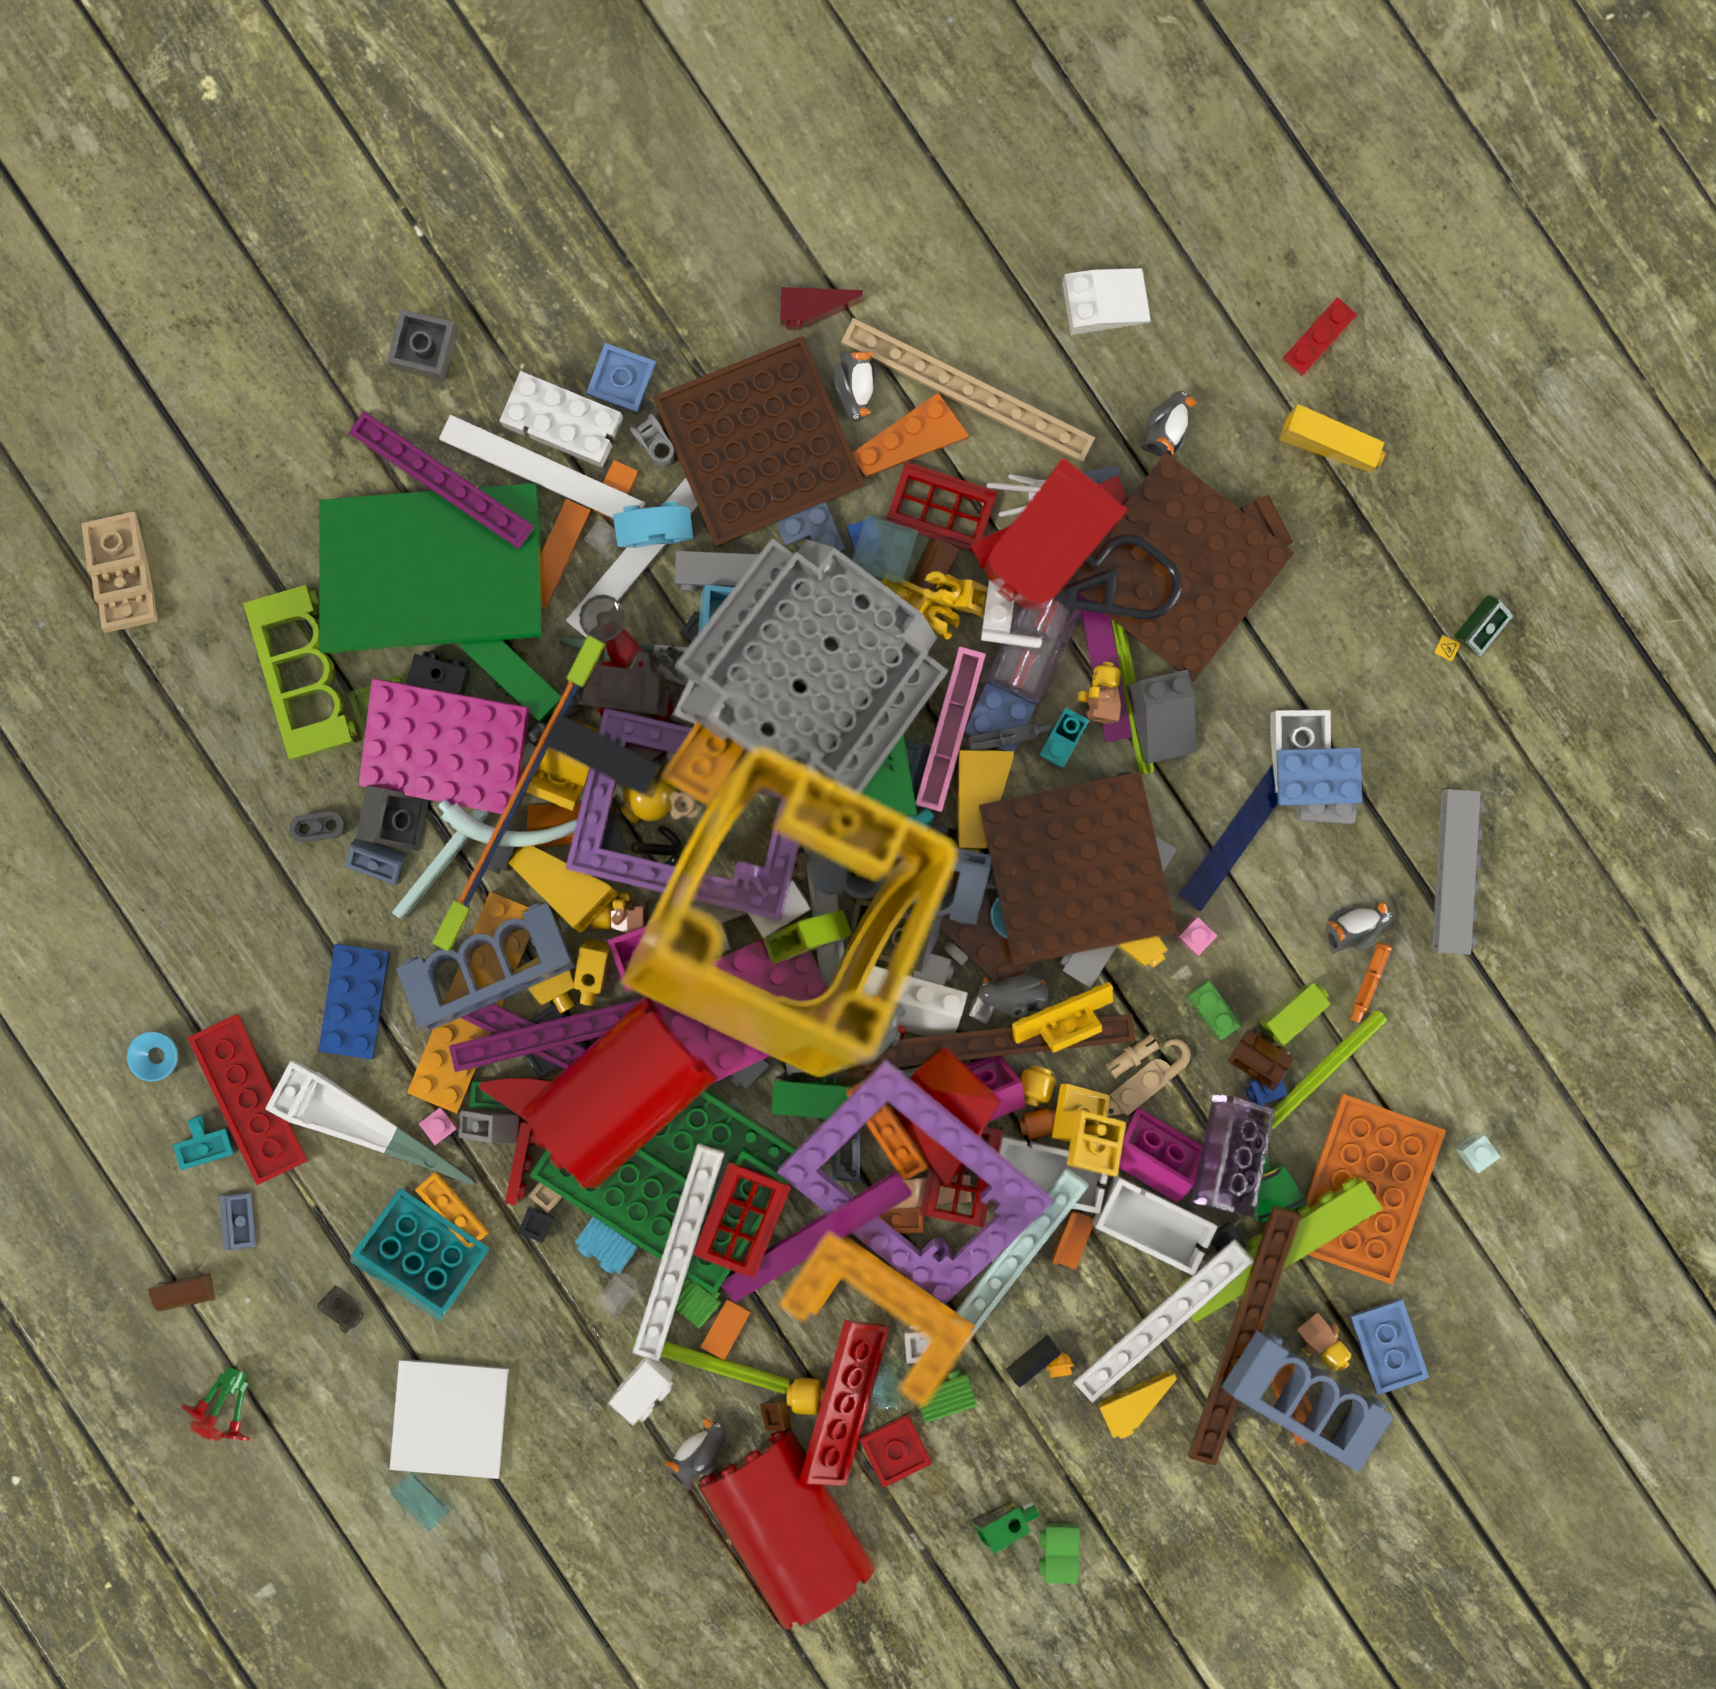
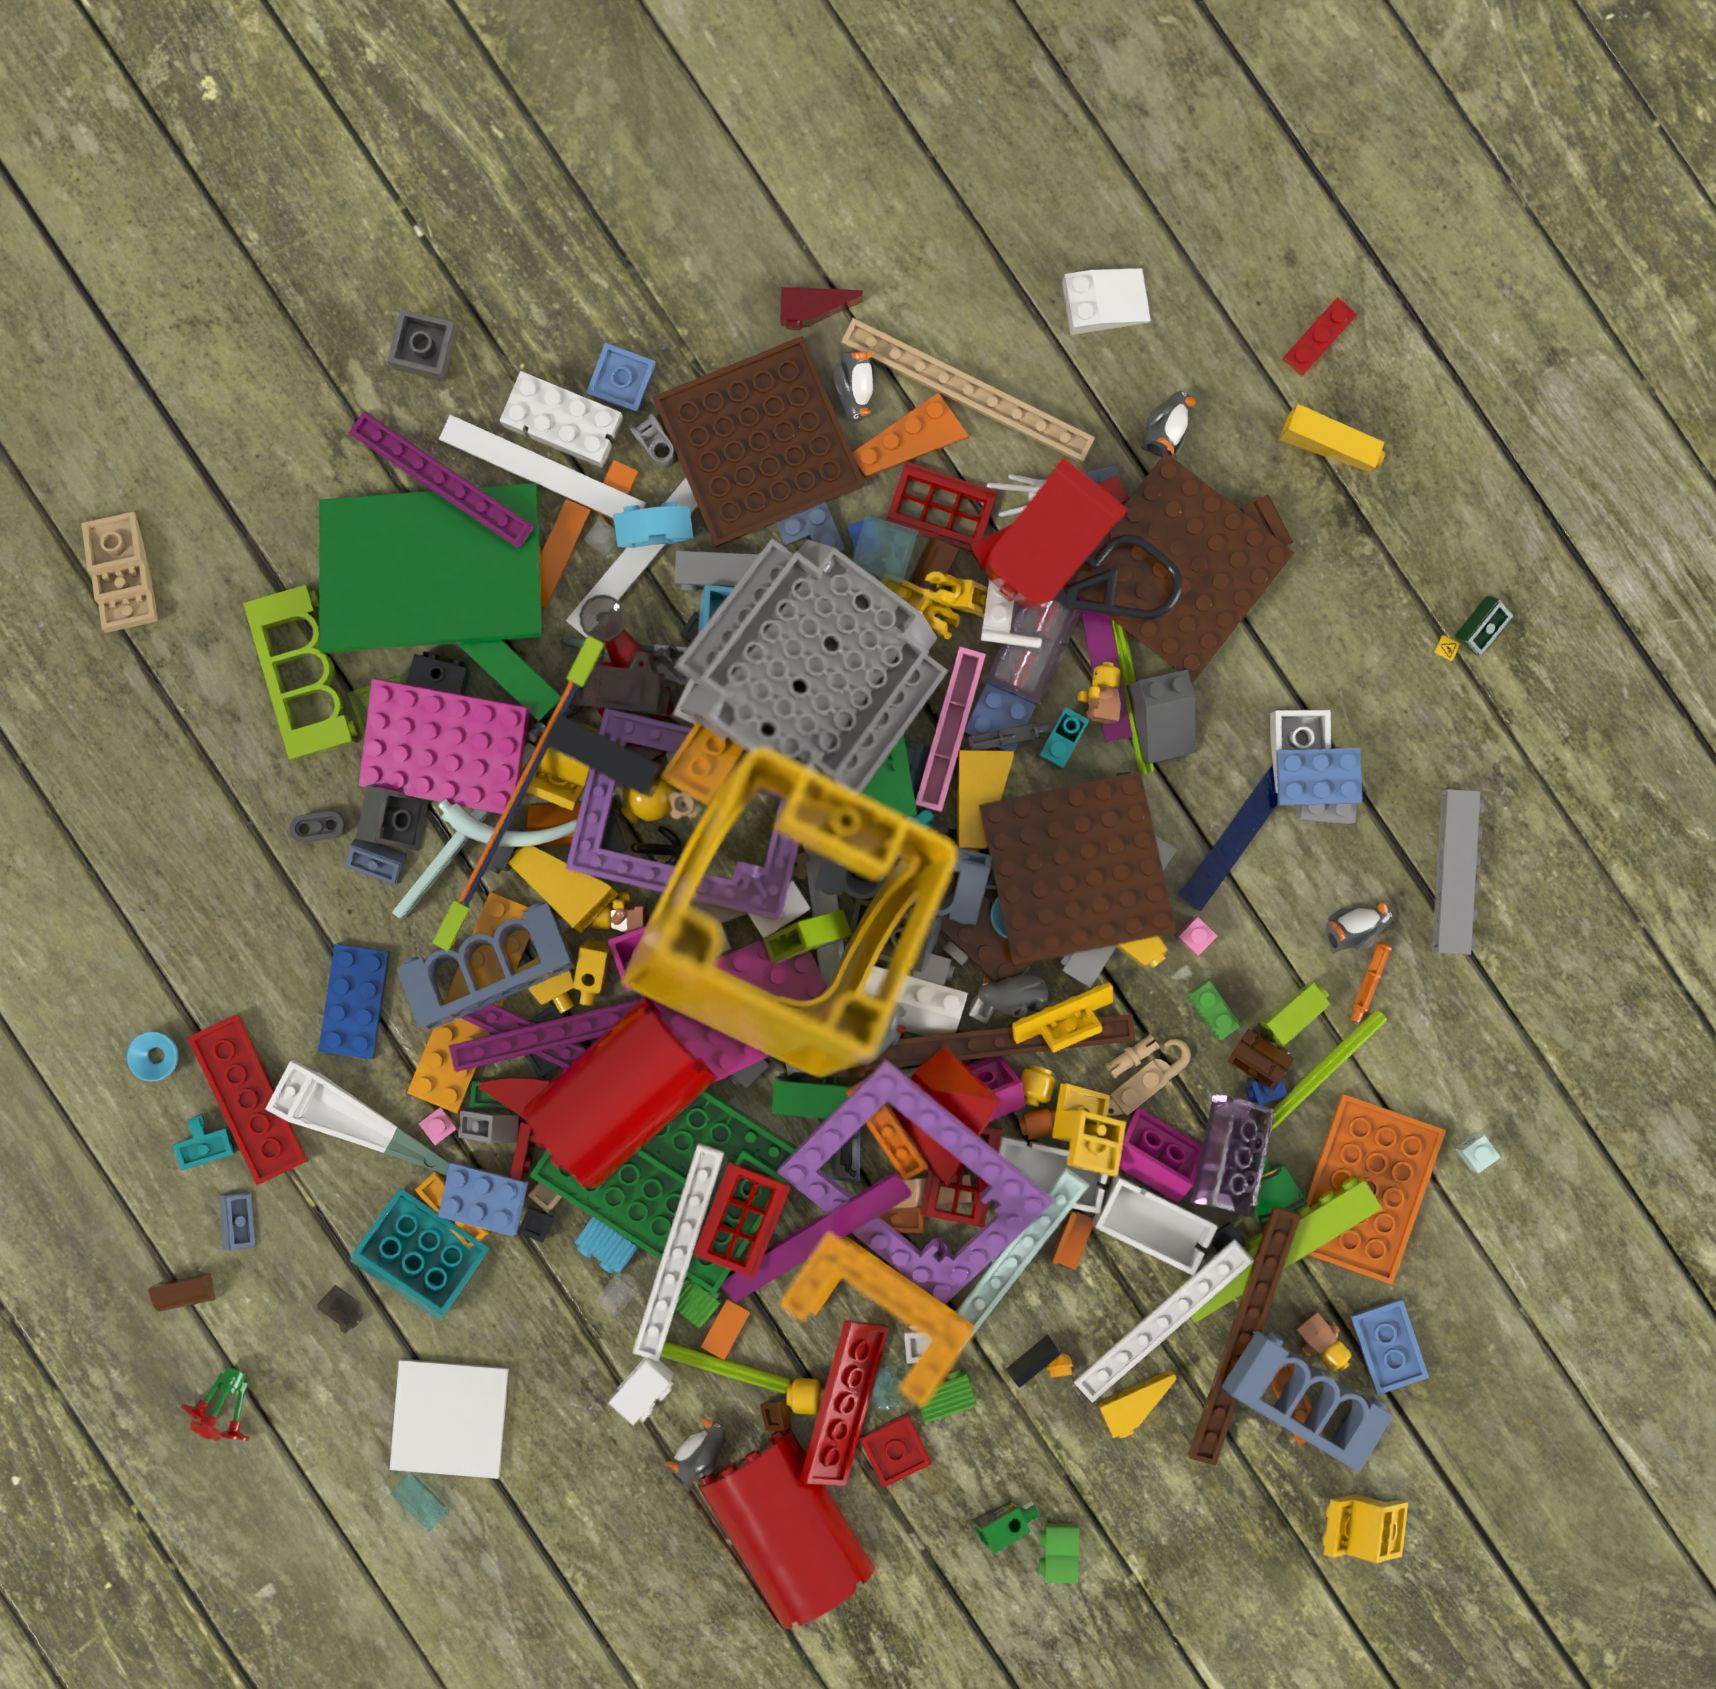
none -> medium blue plate [438,1163,528,1236]
none -> yellow bracket [1323,1494,1408,1563]

